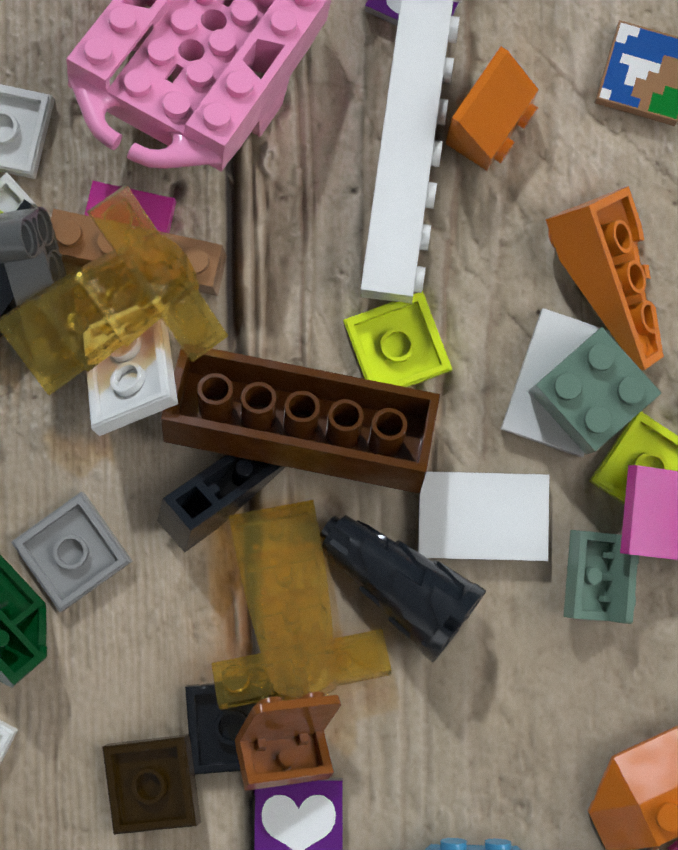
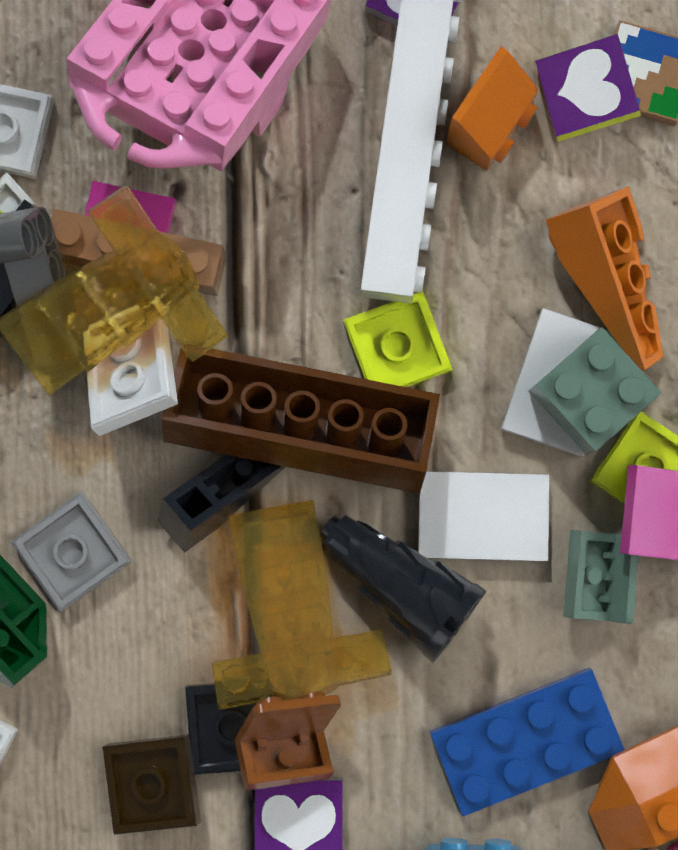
none -> blue plate [429,668,625,817]
none -> tile [535,34,641,142]

